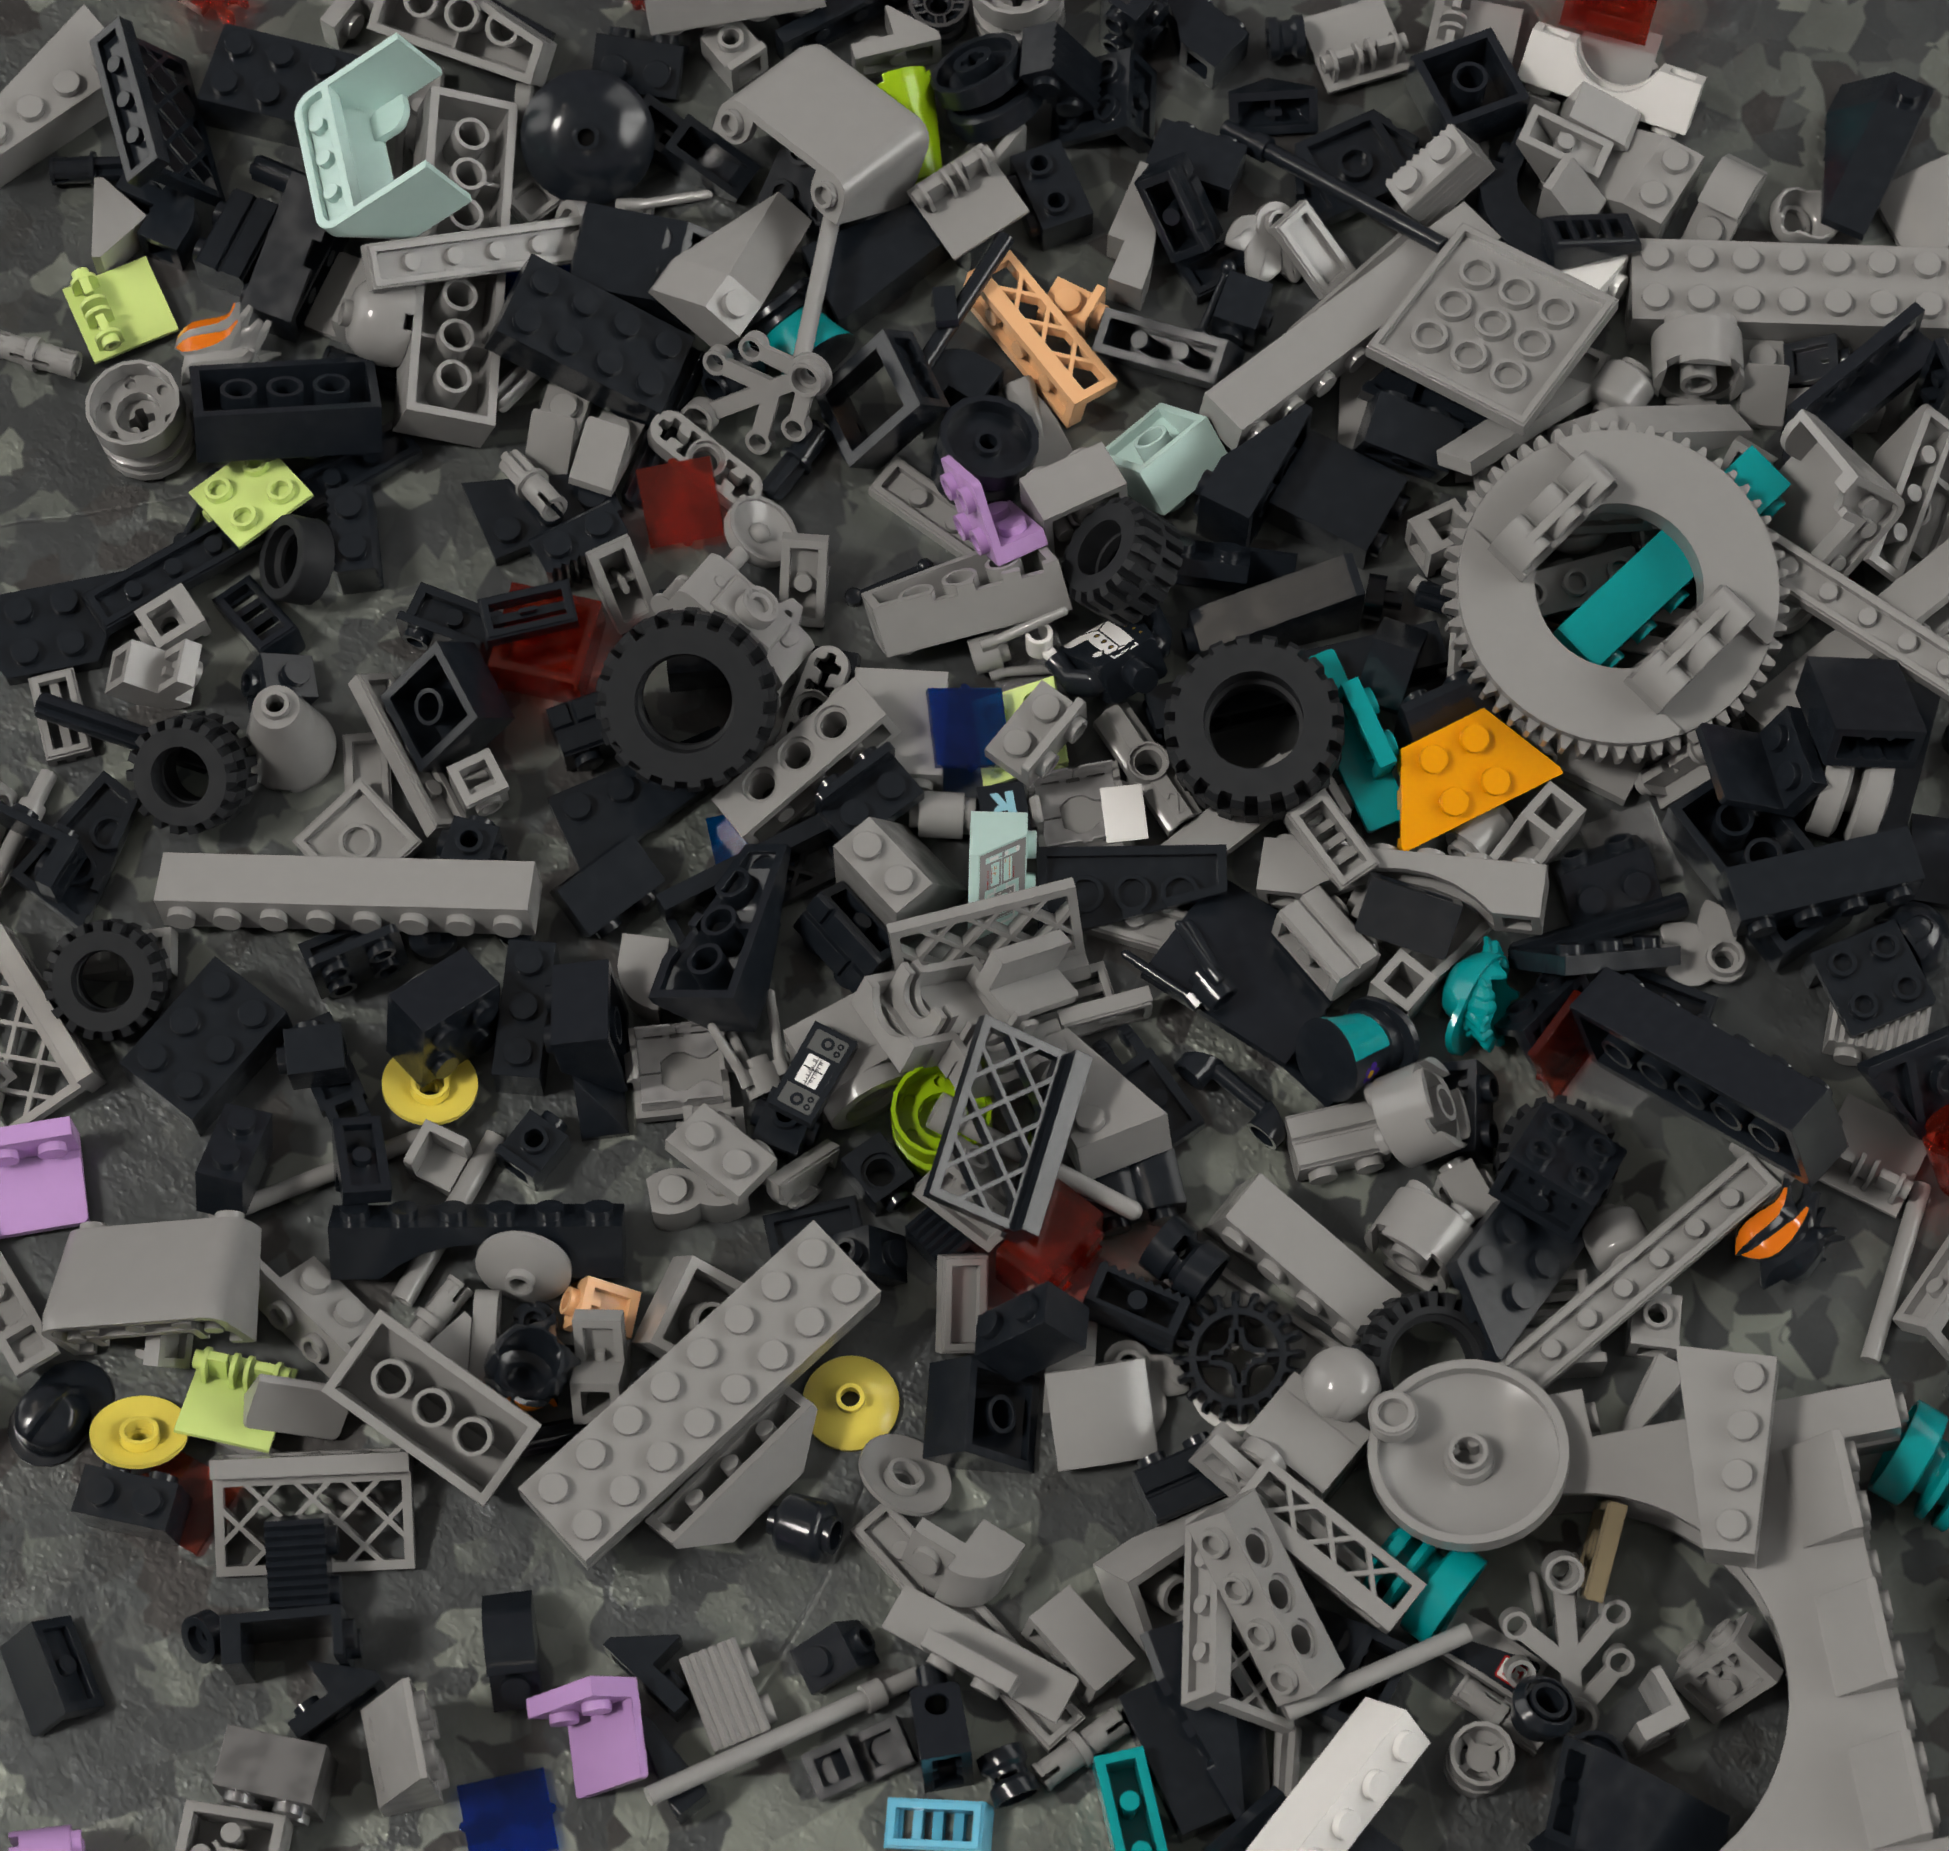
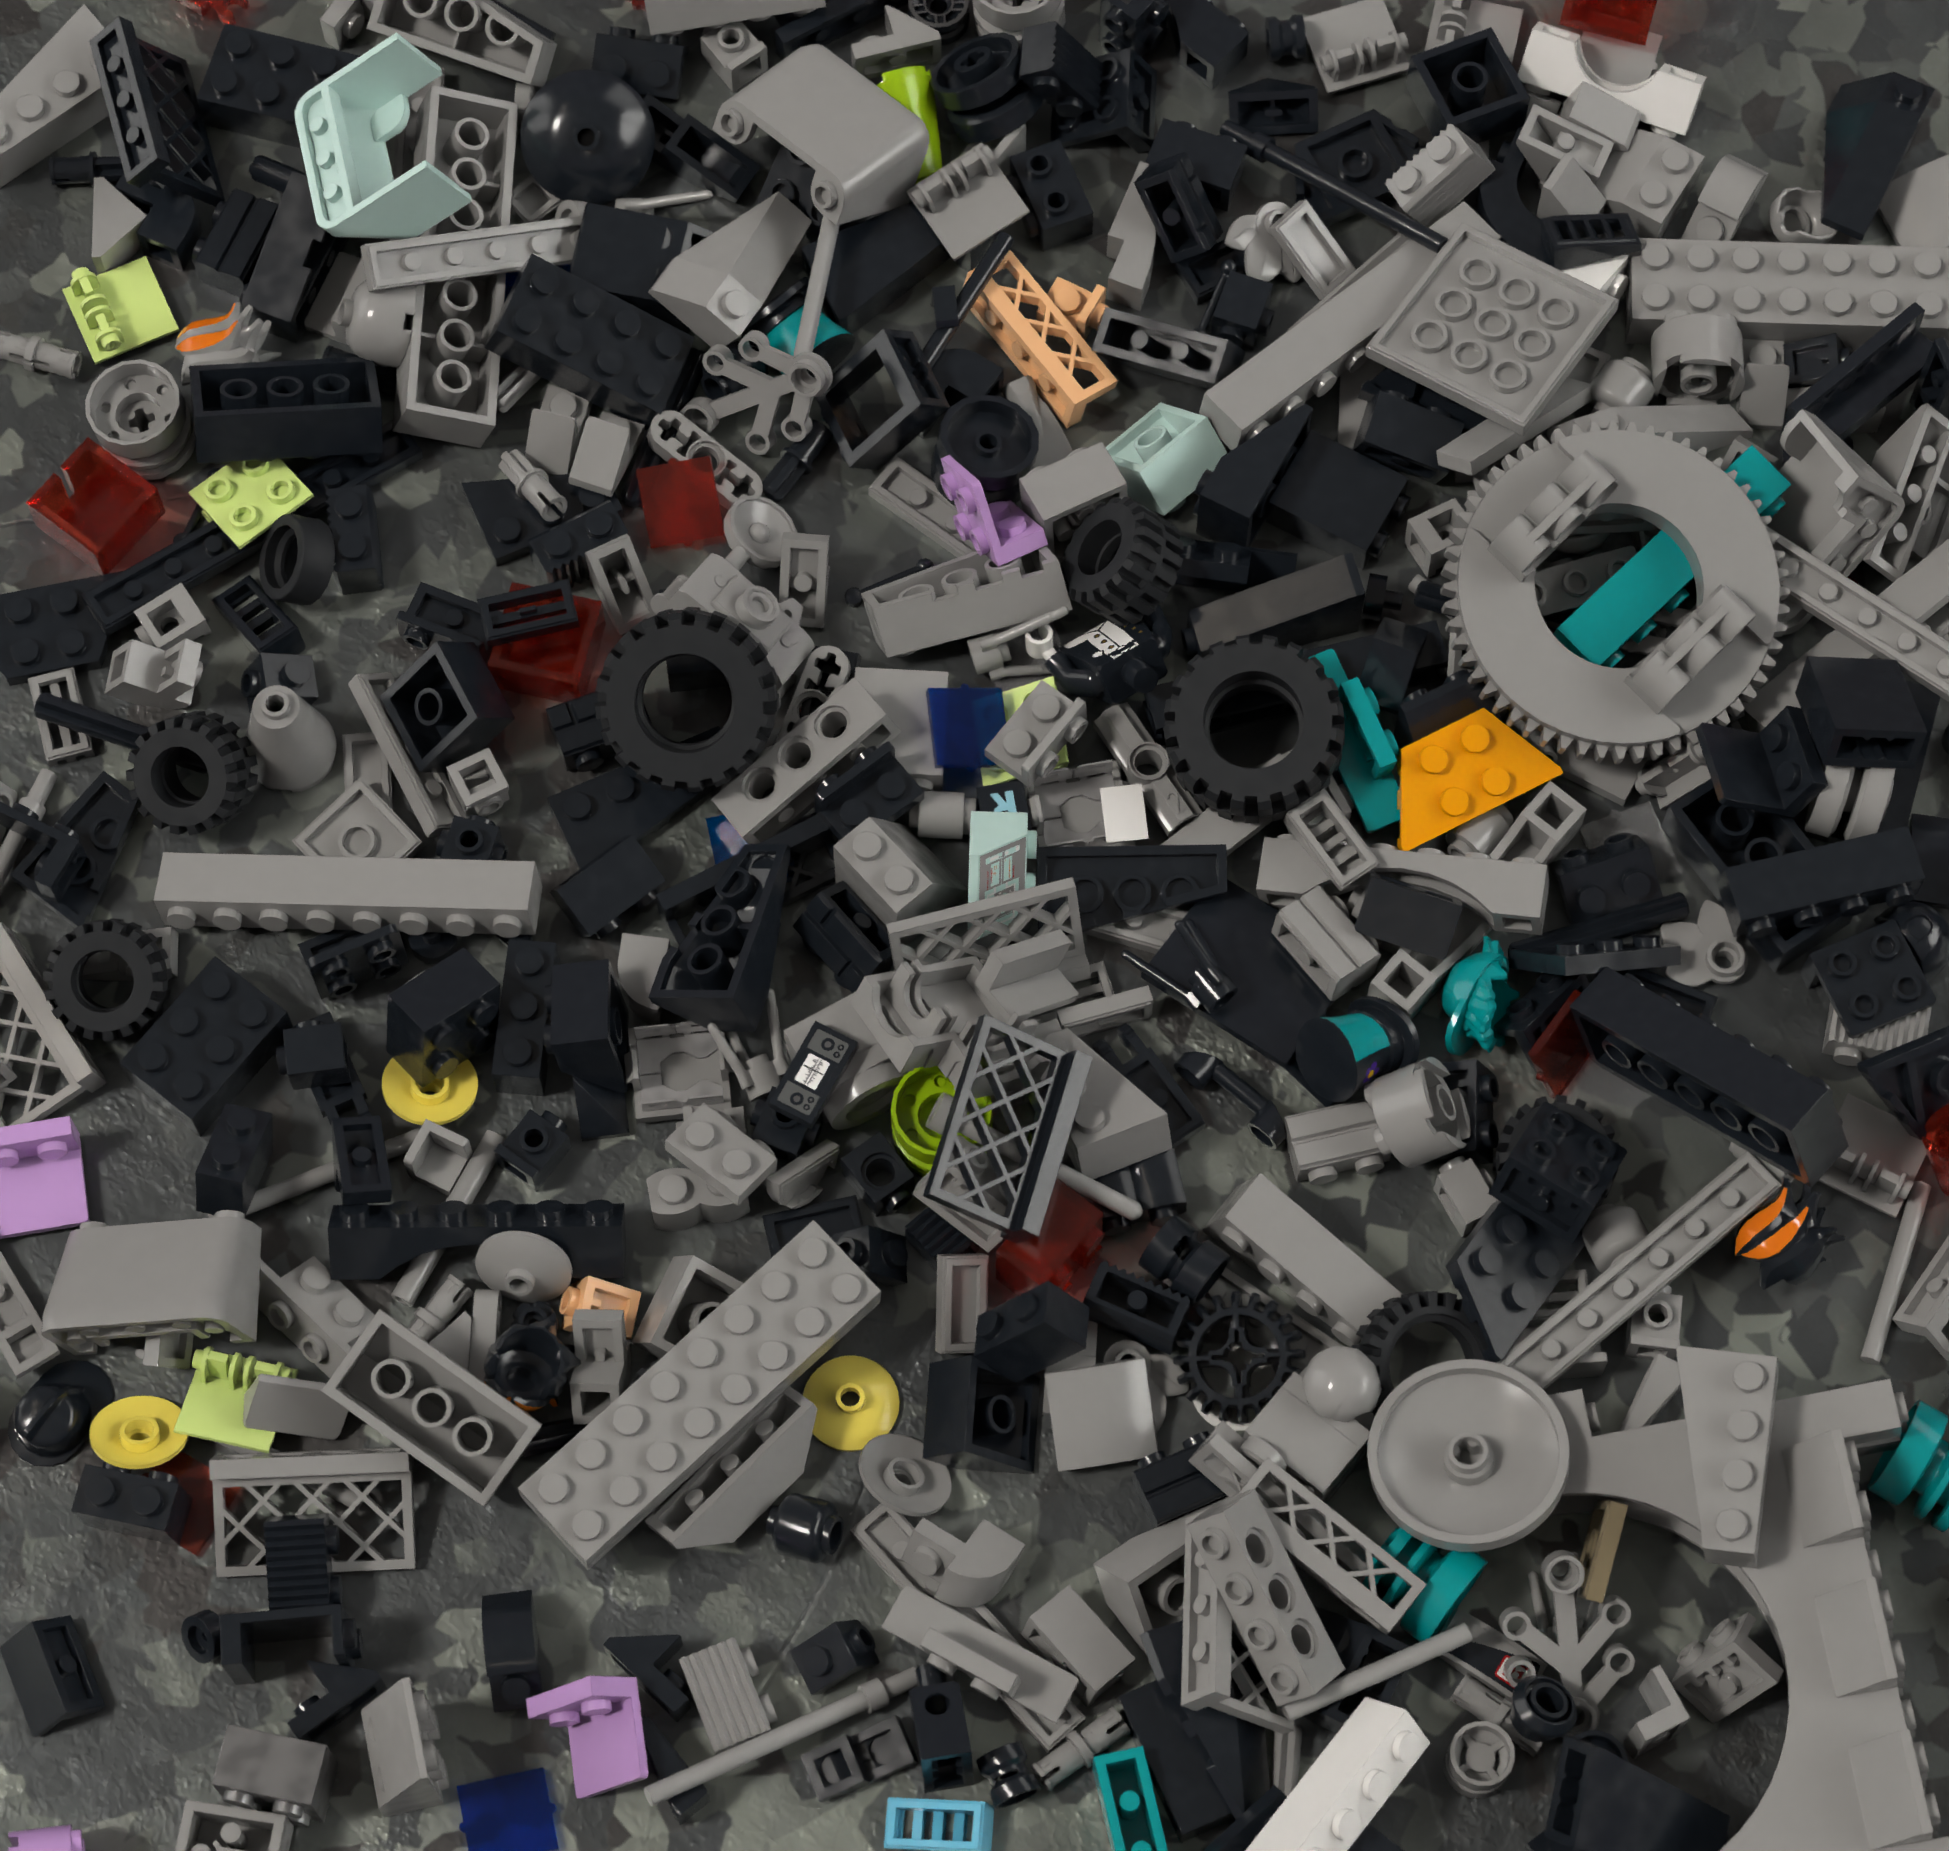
light grey brick [1364,1179,1475,1293] -> none
light grey tile [1368,1390,1419,1443] -> none
none -> clear red piece [26,437,166,575]

